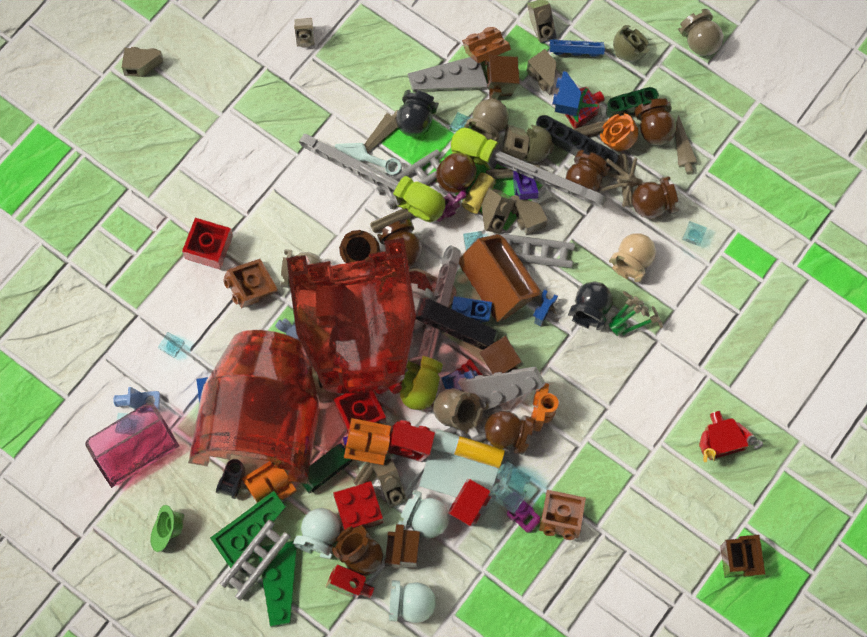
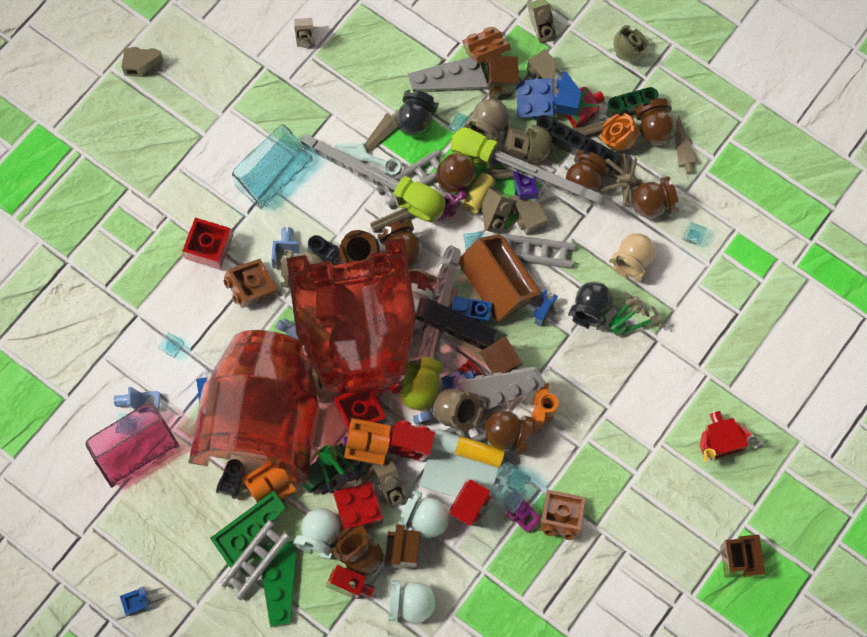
bright green piece [150,505,184,552] -> none
blue plate [549,39,605,57] -> none
dark tan tile [678,9,724,56] -> none
none -> blue tile [120,587,151,616]
none -> clear light blue windscreen [231,124,313,210]
none -> medium blue bracket [271,227,300,268]
none -> black piece [308,235,340,269]
none -> plant [316,444,368,495]
none -> medium blue tile [413,412,433,424]
none -> blue plate [516,78,555,119]

